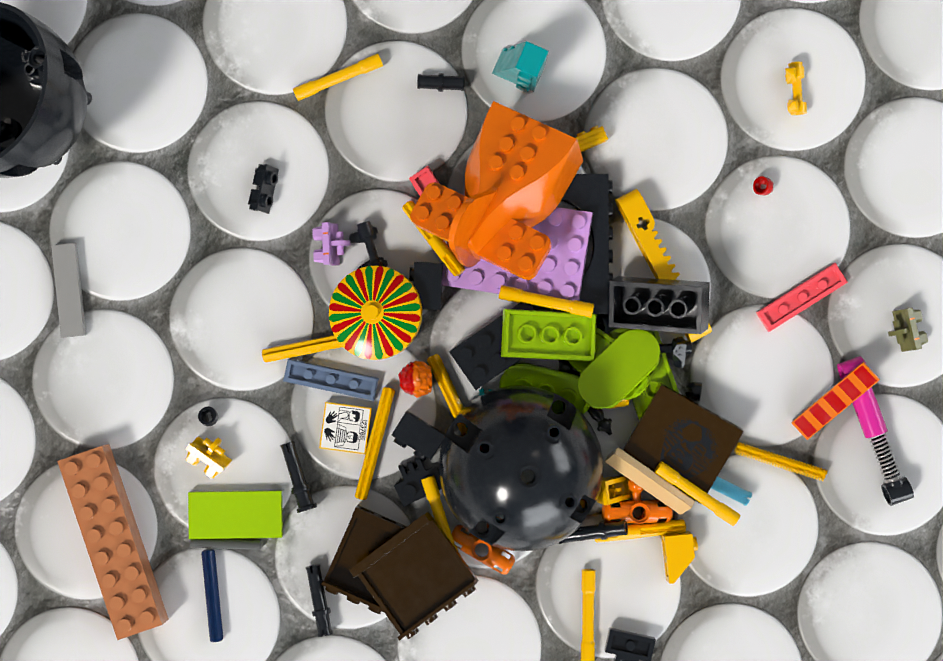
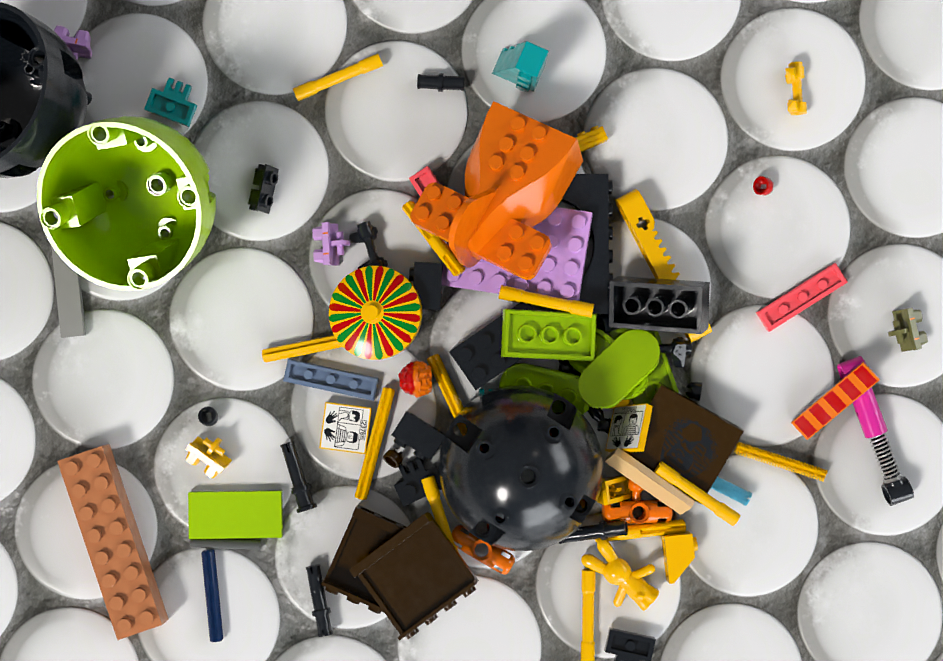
none -> lime piece [37,116,216,291]
none -> lavender hips [54,26,92,60]
none -> teal hinge [144,78,197,127]
none -> dark brown hinge [383,447,404,468]
none -> yellow animal [581,538,659,610]
none -> tile [605,403,653,453]

